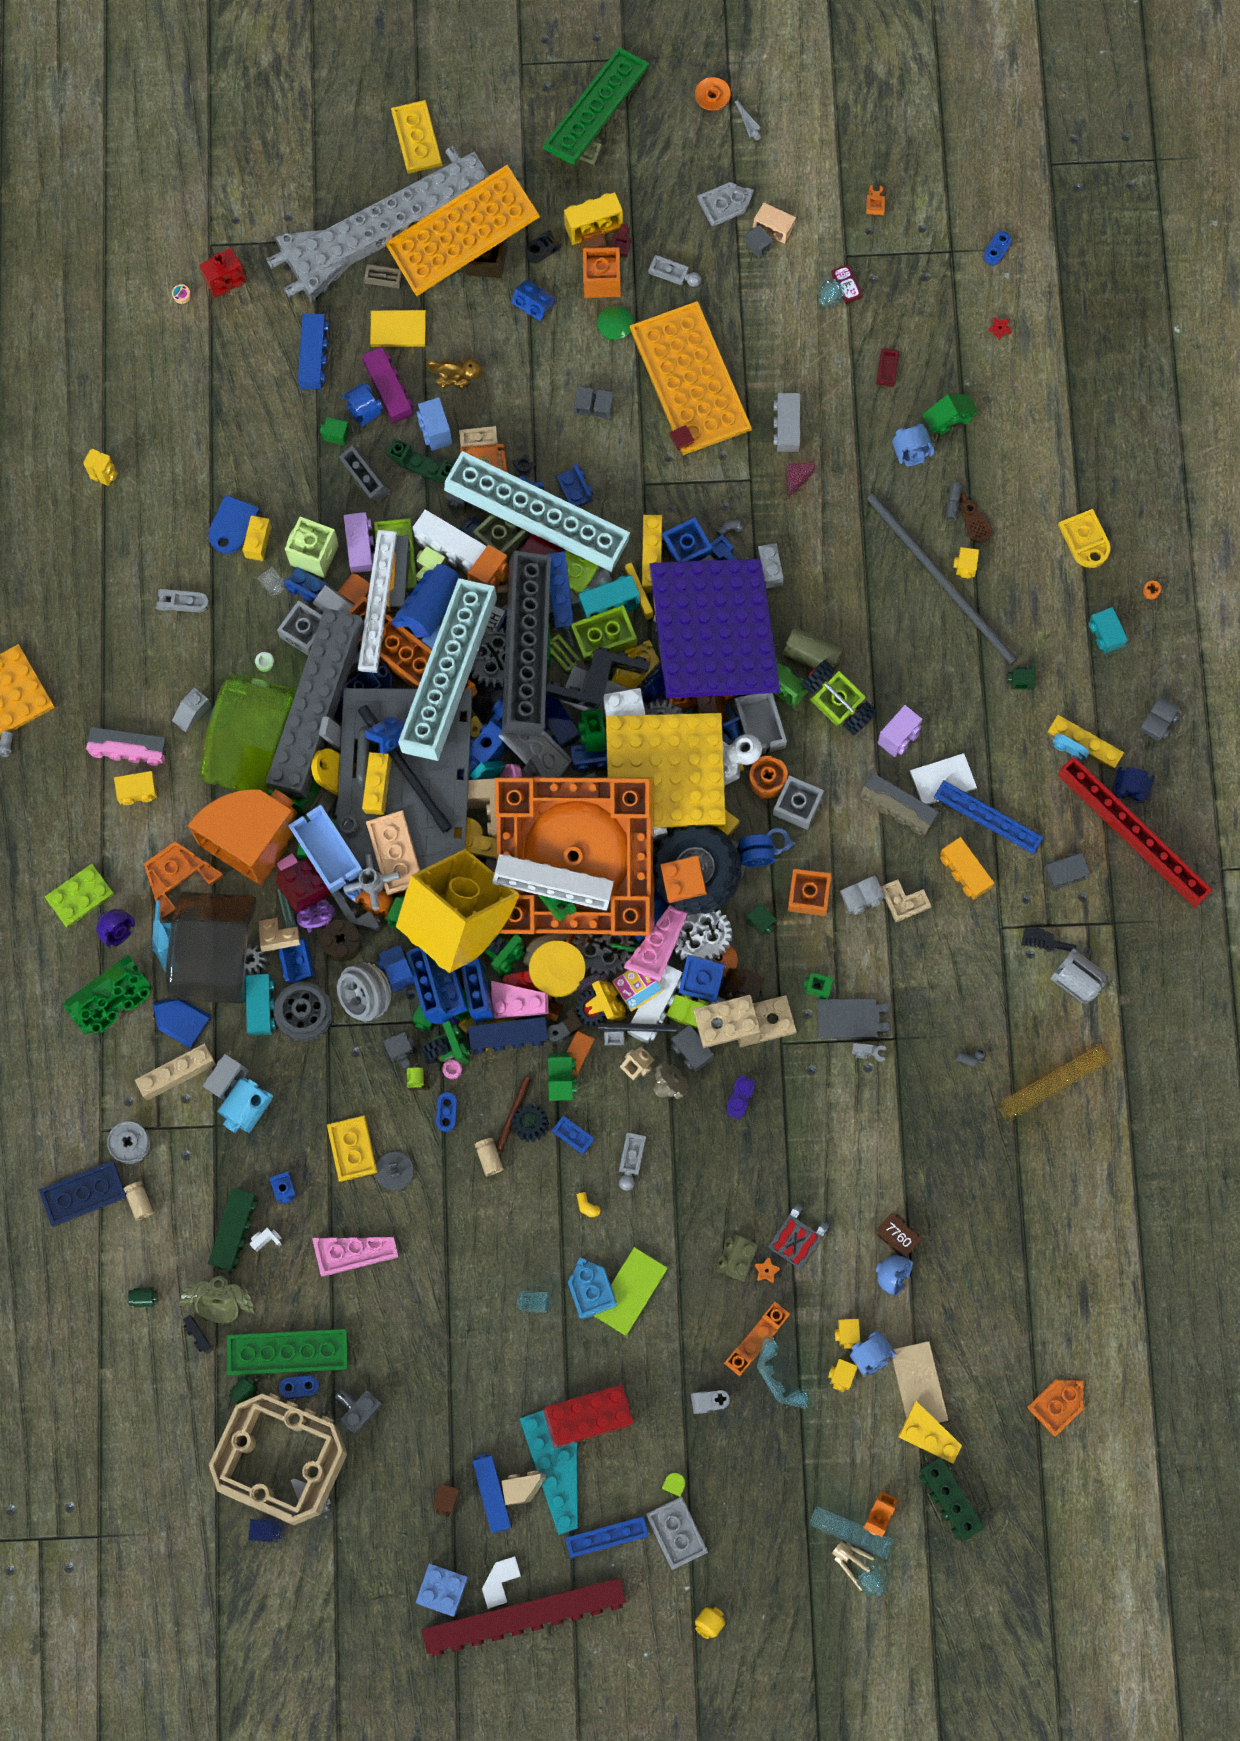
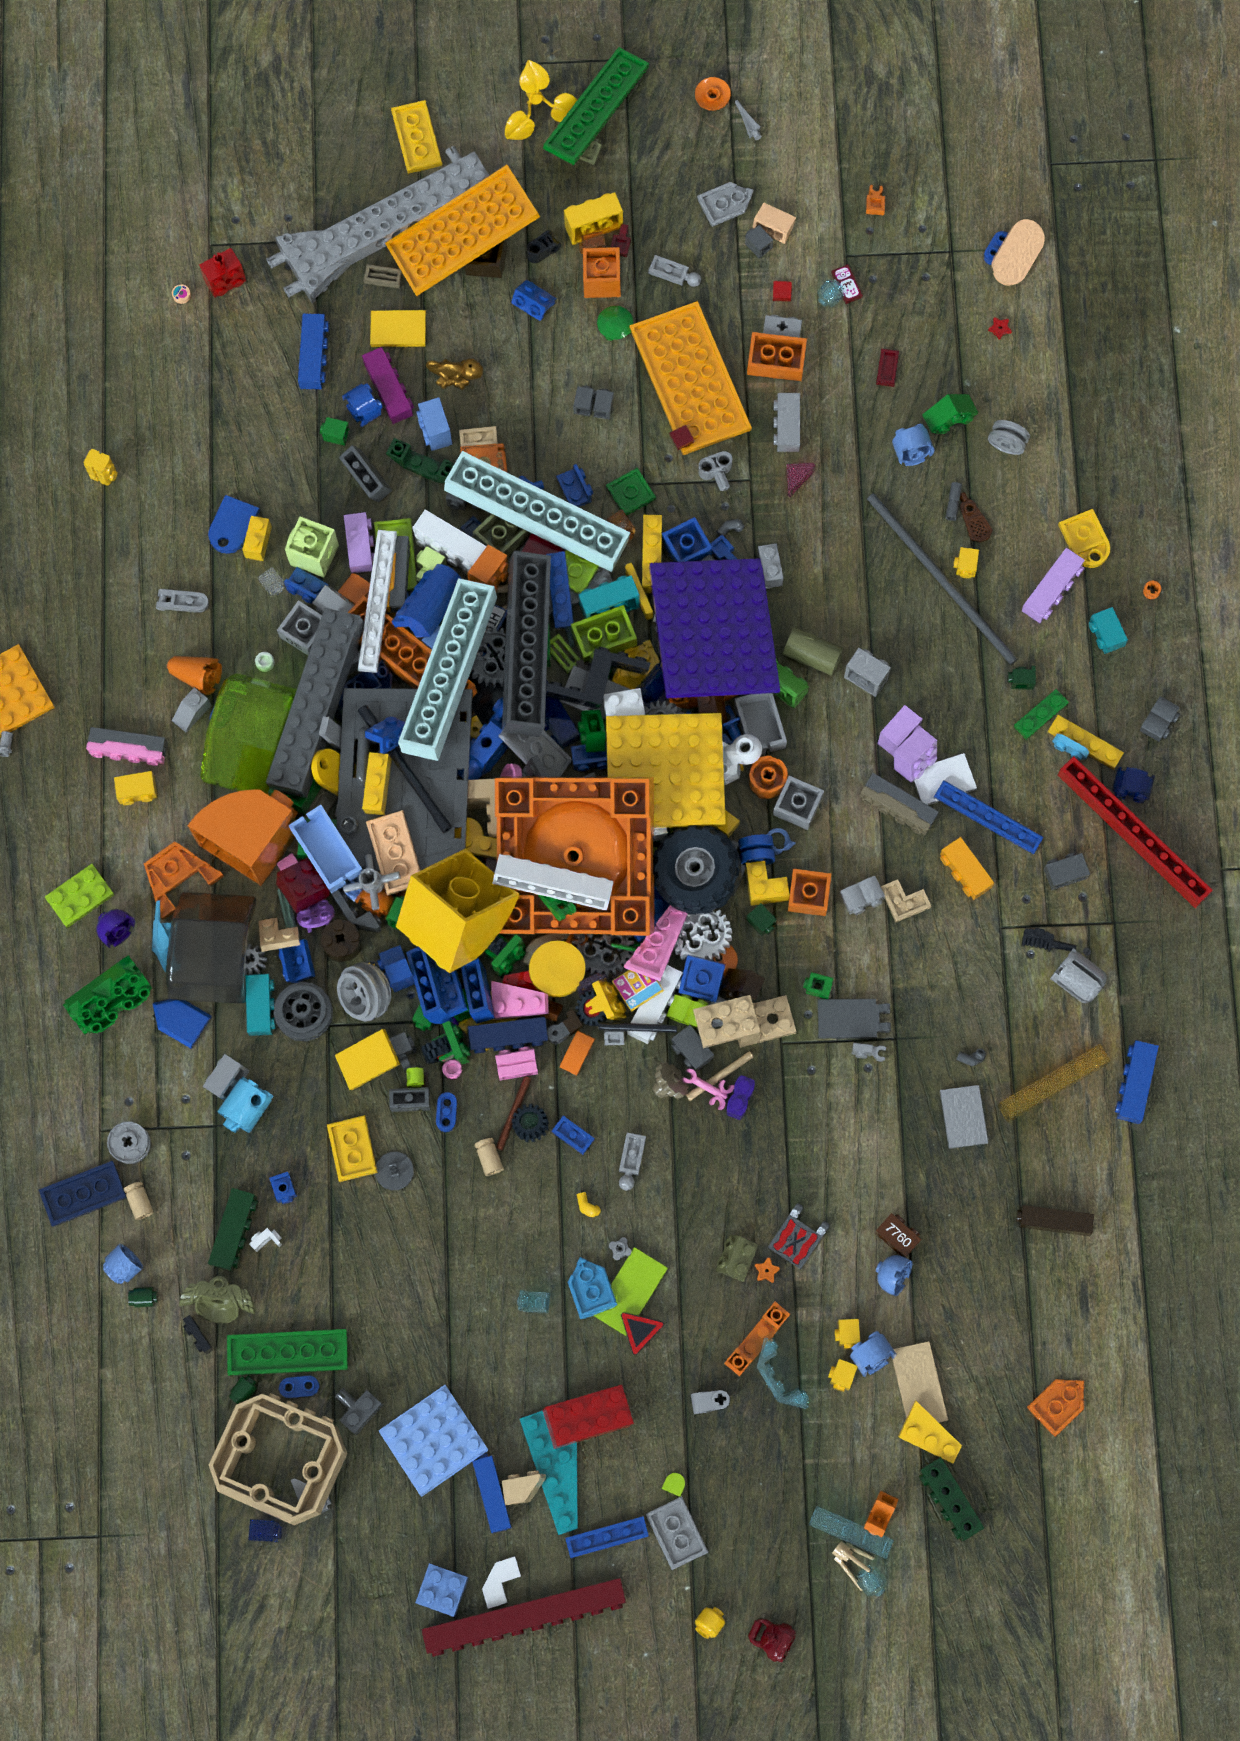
tan brick [135,1043,216,1101] -> none
bright pink wing [312,1237,399,1277] -> none
reddish brown brick [432,1483,461,1517] -> none
teal tile [470,761,505,780] -> none
black plate [512,455,536,477] -> none
green brick [548,1052,577,1101] -> none
tan brick [620,1047,655,1080] -> none
orange plate [660,856,707,903] -> none
brick [801,660,878,736] -> none
none -> medium blue piece [103,1244,143,1284]
none -> orange cone [167,656,222,695]
none -> yellow tile [335,1029,400,1090]
none -> light blue plate [378,1385,488,1497]
none -> dark grey brick [389,1087,431,1112]
none -> bright pink brick [495,1046,538,1081]
none -> yellow plant [505,60,577,140]
none -> green tile [606,467,656,517]
none -> clear orange window [607,509,635,541]
none -> light grey plate [609,1237,632,1260]
none -> piece [621,1312,664,1355]
none -> bright pink bar [681,1069,734,1110]
none -> tan bar [686,1051,754,1101]
none -> light grey beam [698,451,733,491]
none -> yellow brick [745,861,790,906]
none -> orange brick [747,332,807,381]
none -> dark red piece [748,1618,796,1662]
none -> light grey brick [763,315,802,338]
none -> red tile [773,281,792,302]
none -> light grey brick [844,648,891,697]
none -> lavender brick [894,727,937,783]
none -> light grey tile [940,1085,988,1149]
none -> light grey wheel [988,420,1030,455]
none -> light nougat tile [992,219,1045,286]
none -> green plate [1014,689,1069,740]
none -> dark brown brick [1016,1205,1094,1236]
none -> lavender brick [1022,548,1085,623]
none -> blue brick [1115,1040,1159,1124]

